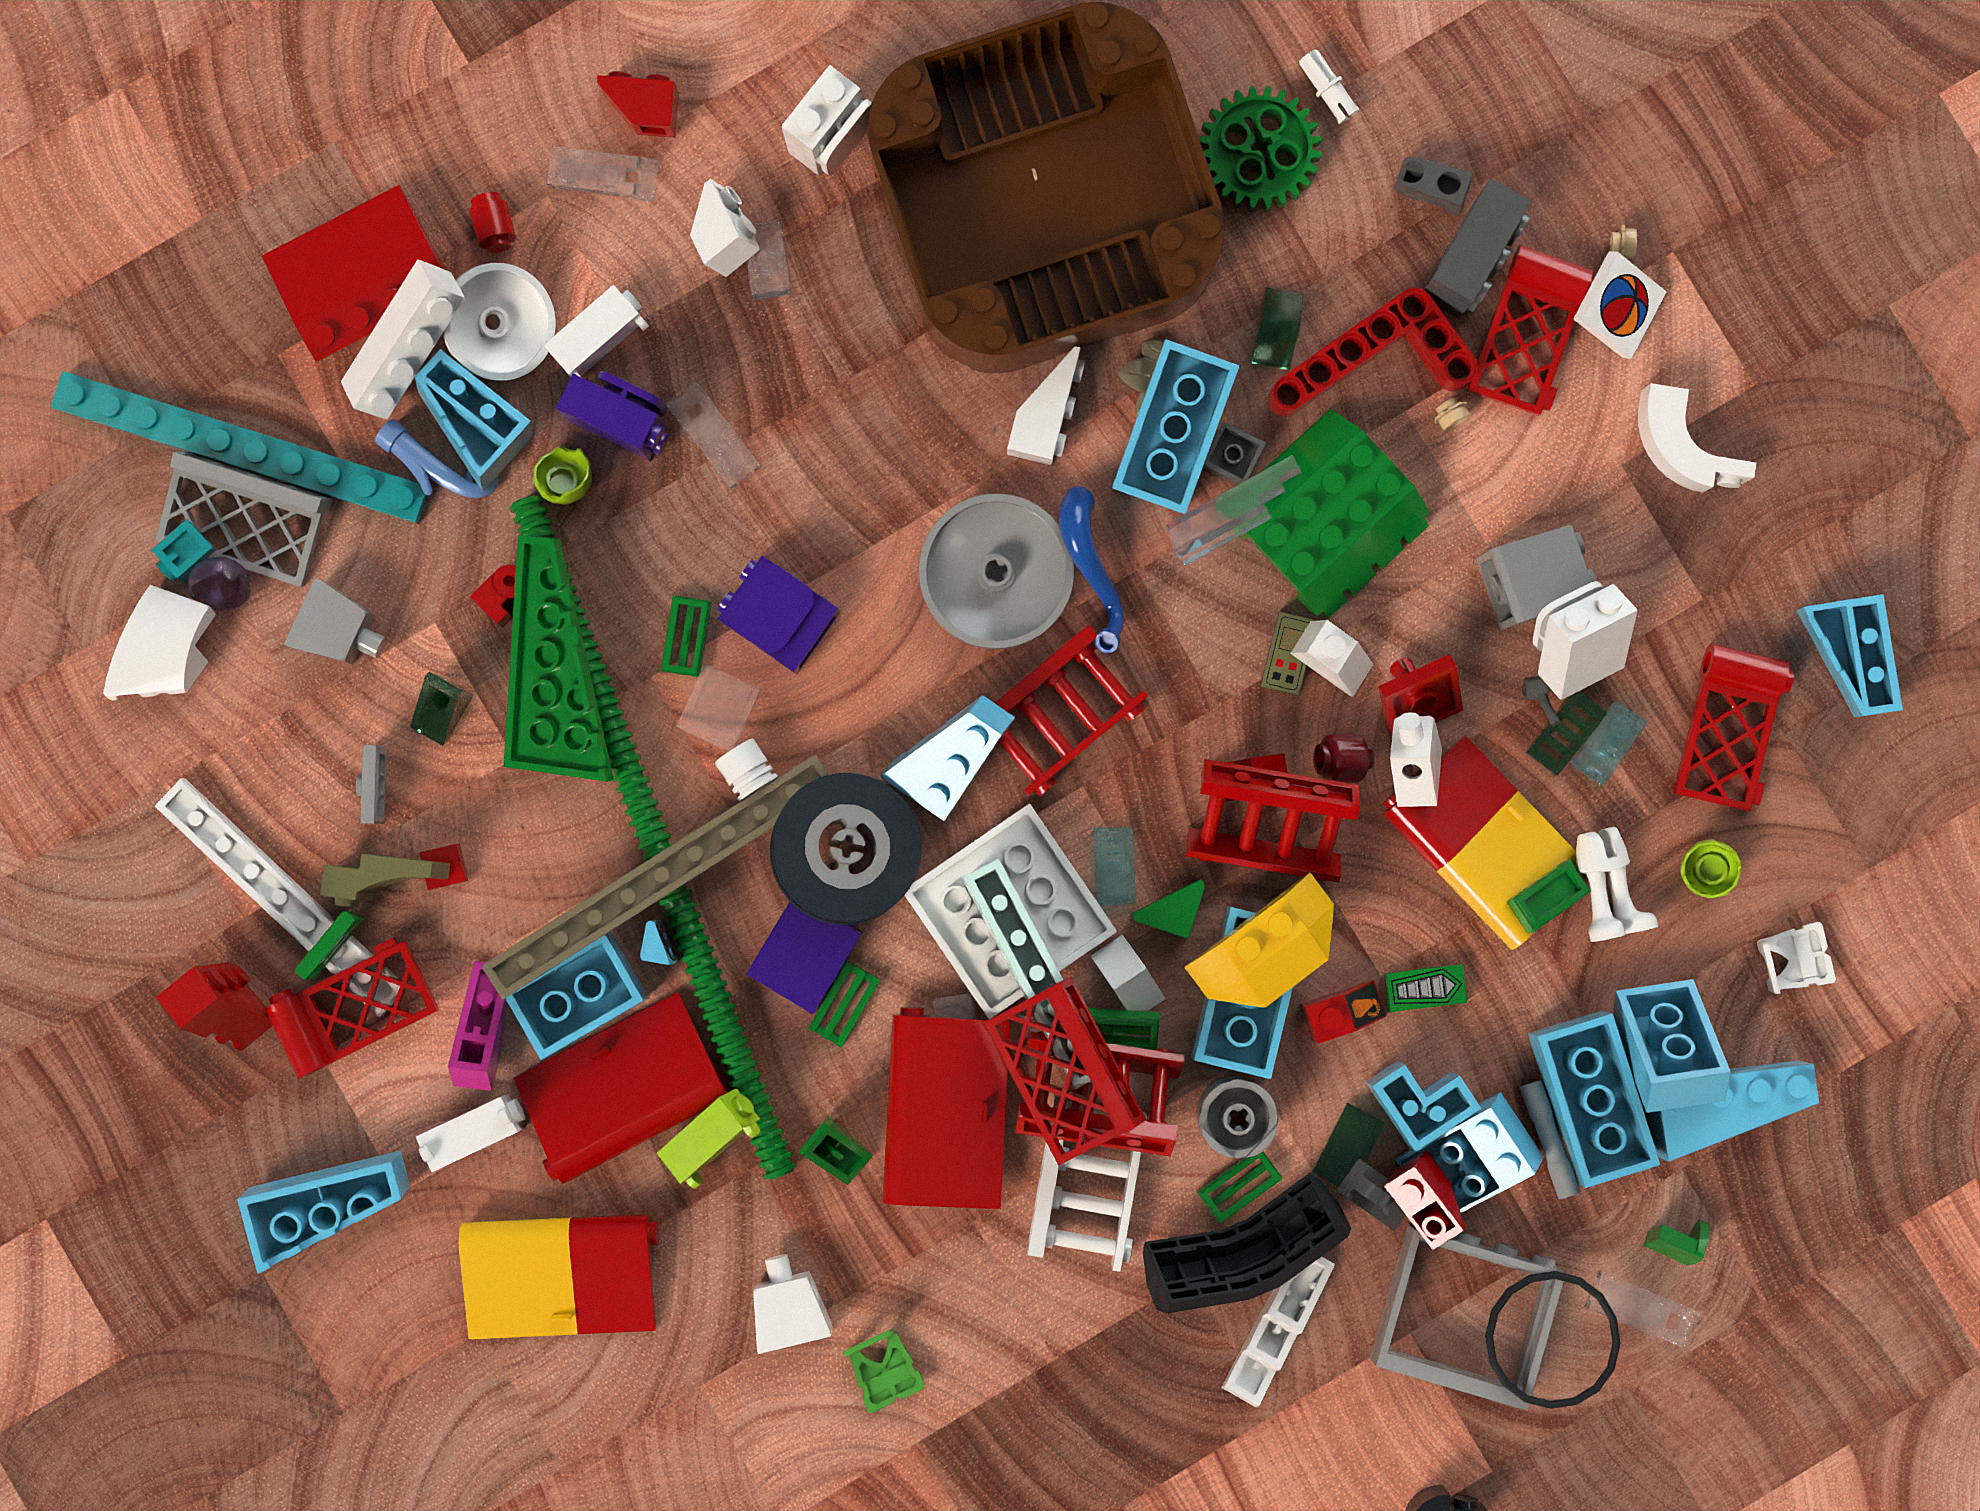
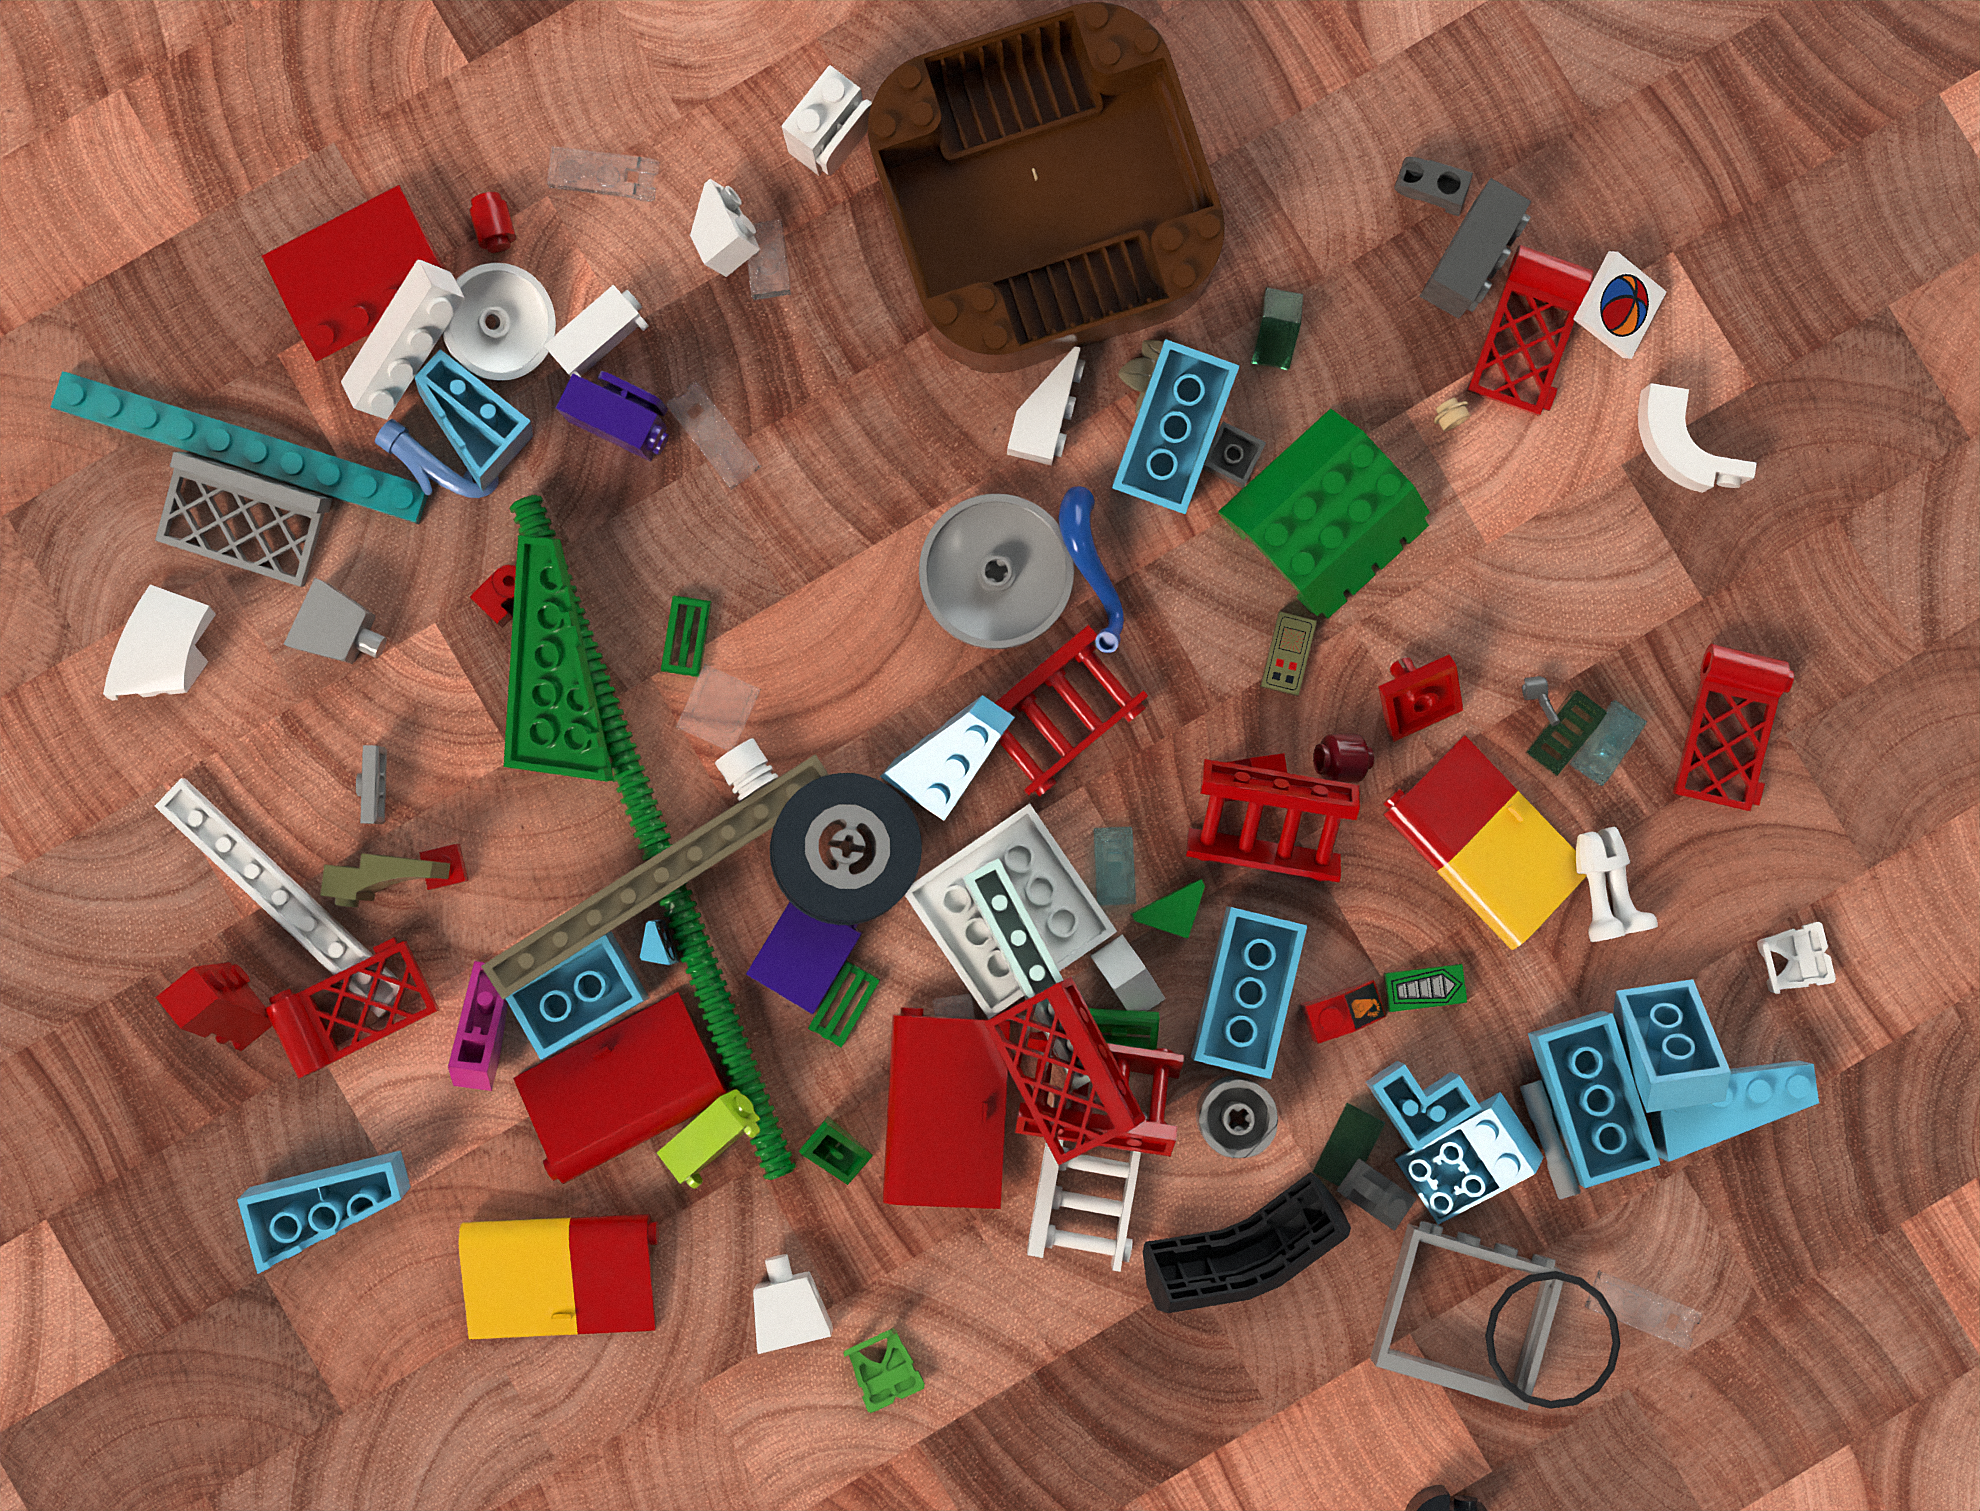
teal bracket [151,519,216,584] -> none
hair [188,557,251,610] -> none
green tile [295,910,365,981] -> none
clear green slope [410,672,474,746] -> none
white brick [416,1093,525,1172] -> none
lime hair [533,445,593,505] -> none
red slope [597,71,679,138] -> none
dark purple brick [717,556,840,675] -> none
clear piece [1165,455,1301,566] -> none
yellow wedge [1184,872,1334,1008] -> none
green tile [1197,1151,1283,1224] -> none
green gear [1199,86,1322,213] -> none
white slope [1221,1257,1335,1407] -> none
red beam [1268,287,1478,417] -> none
white slope [1290,620,1373,696] -> none
white axle [1299,49,1360,125] -> none
red slope [1384,1150,1465,1250] -> none
white torso [1390,712,1442,807] -> none
light grey slope [1476,524,1597,631] -> none
green tile [1507,859,1591,934] -> none
white brick [1532,581,1638,700] -> none
tan plate [1610,224,1637,260] -> none
green tile [1643,1219,1710,1266] -> none
lime hair [1680,839,1742,899] -> none
medium azure wedge [1796,594,1903,718] -> none

